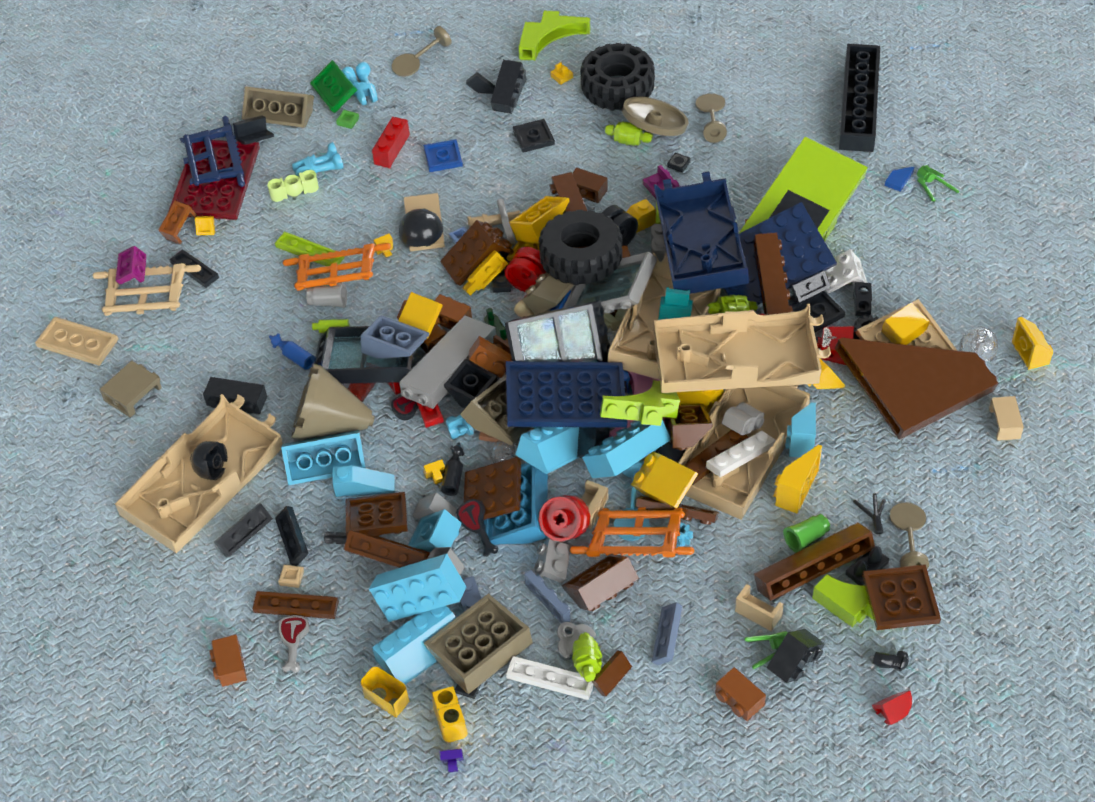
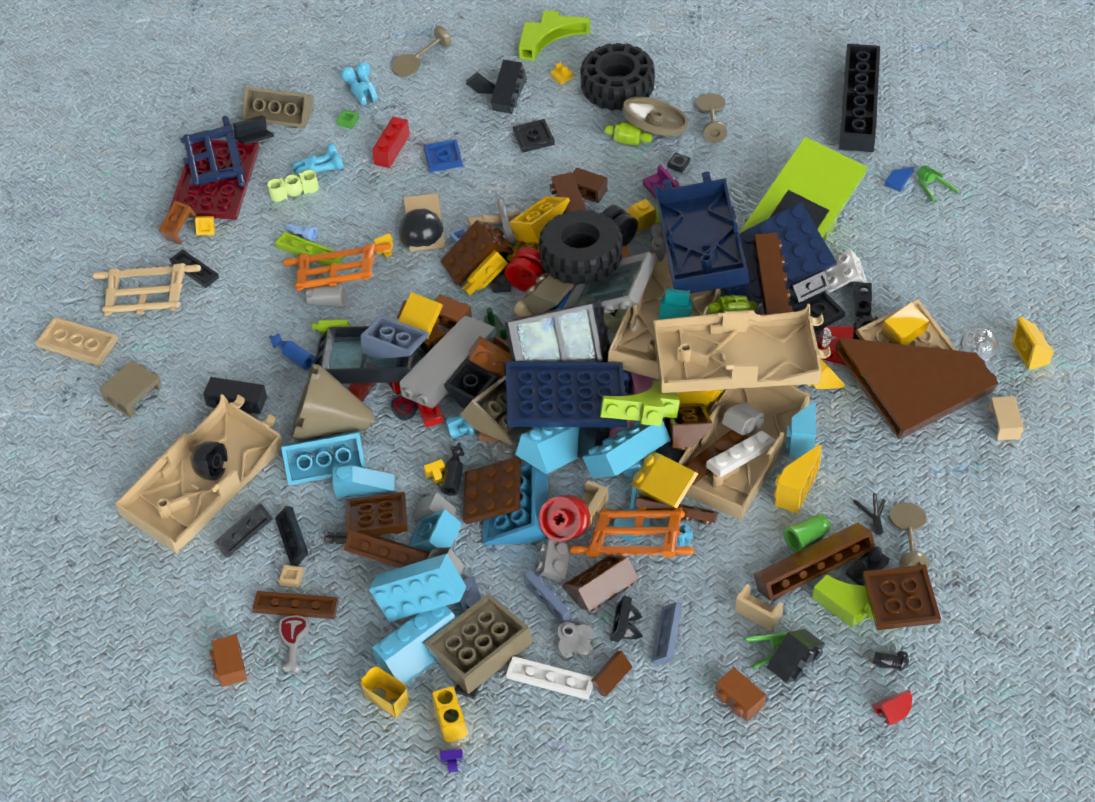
magenta bracket [116,246,147,285] -> none
green tile [310,60,357,113] -> none
black piece [456,499,498,557] -> none
lime piece [572,632,602,682] -> none
none -> light blue piece [286,224,318,241]
none -> black tile [610,595,643,643]

